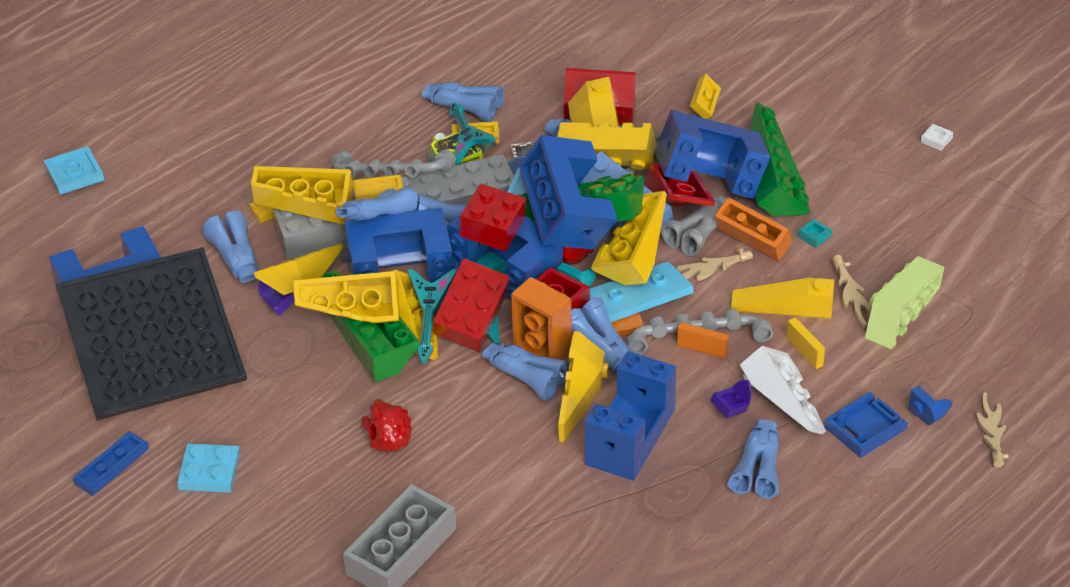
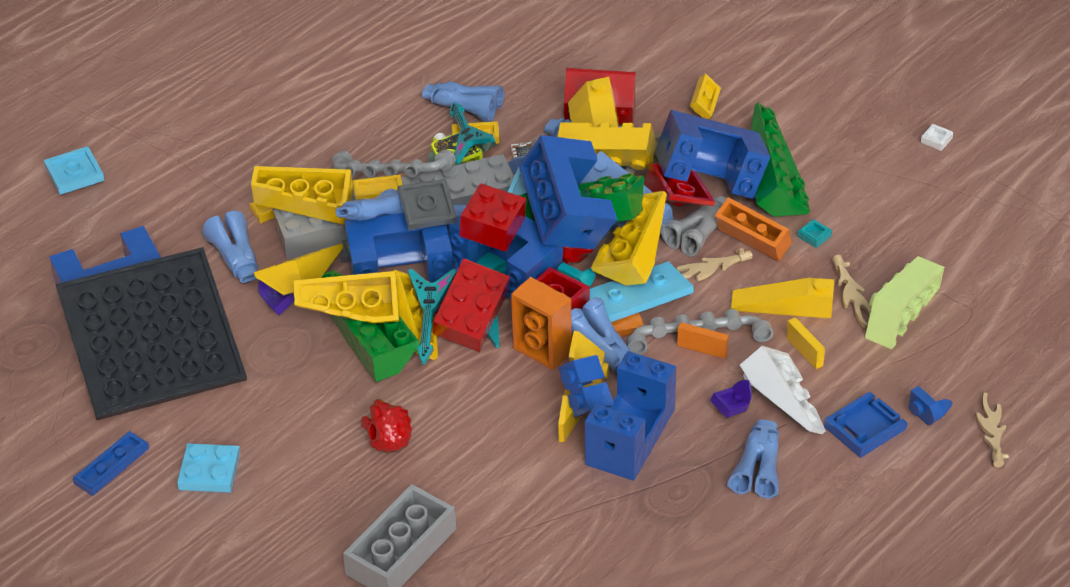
medium blue piece [482,343,570,401] -> none
none -> dark grey tile [397,179,457,230]
none -> blue piece [559,355,614,418]

